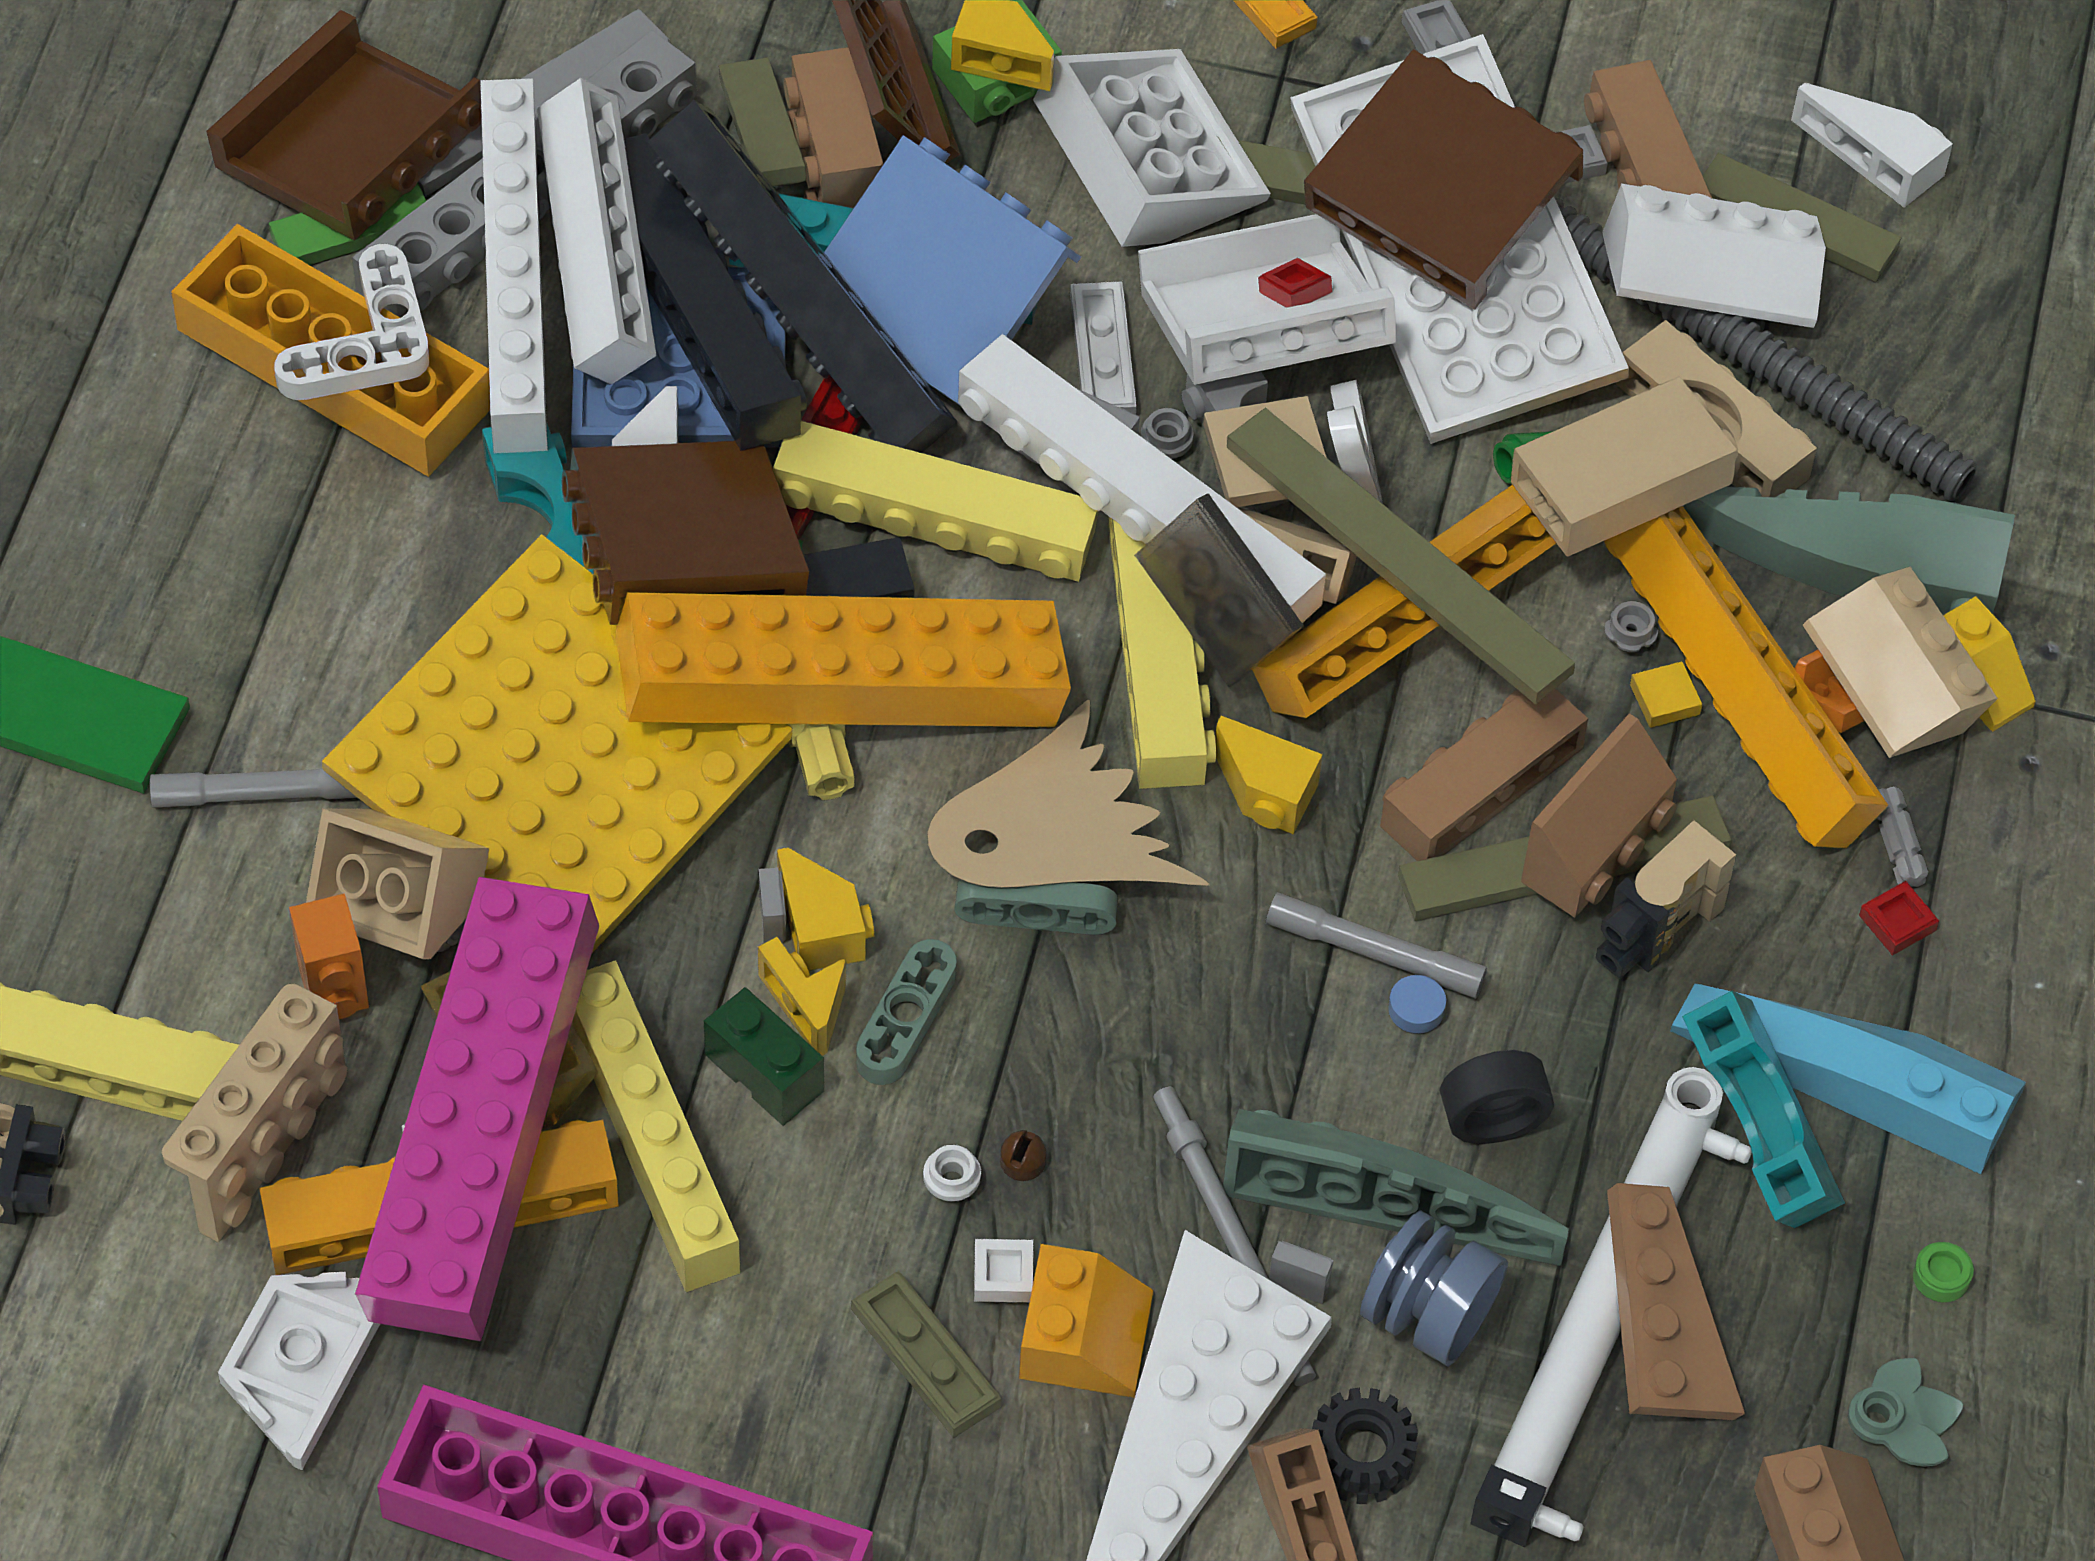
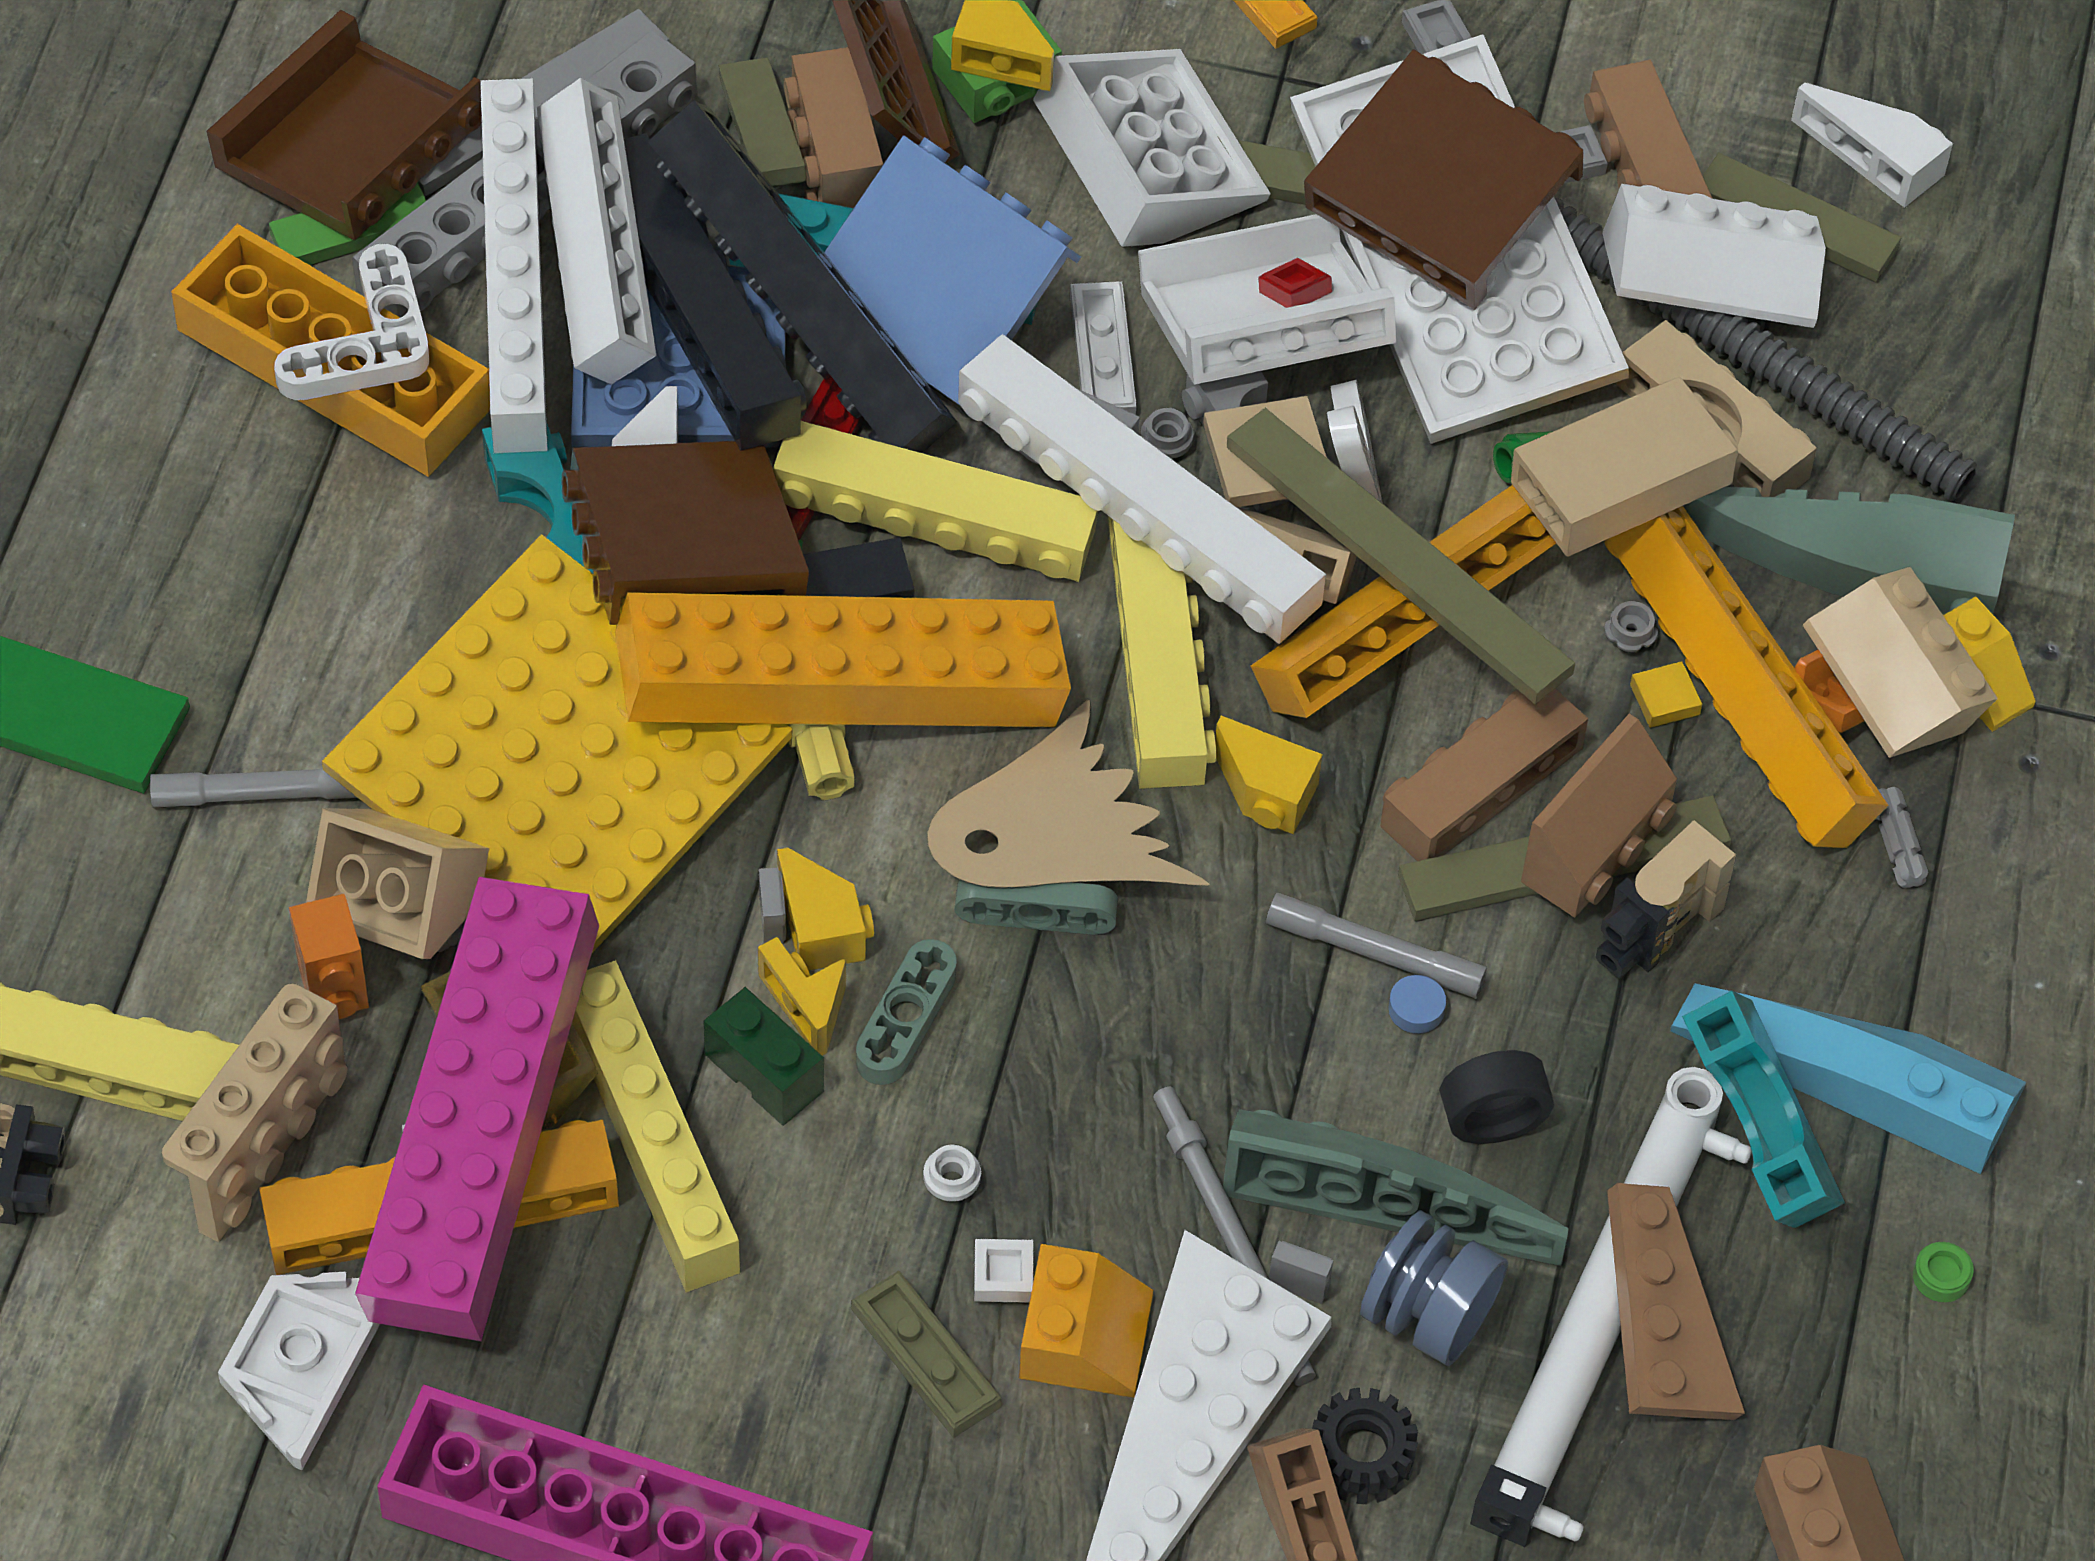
reddish brown hinge [1000,1130,1046,1181] -> none
clear smoke tile [1134,493,1304,687] -> none
sand green plate [1848,1358,1963,1467] -> none
red tile [1859,881,1939,956] -> none

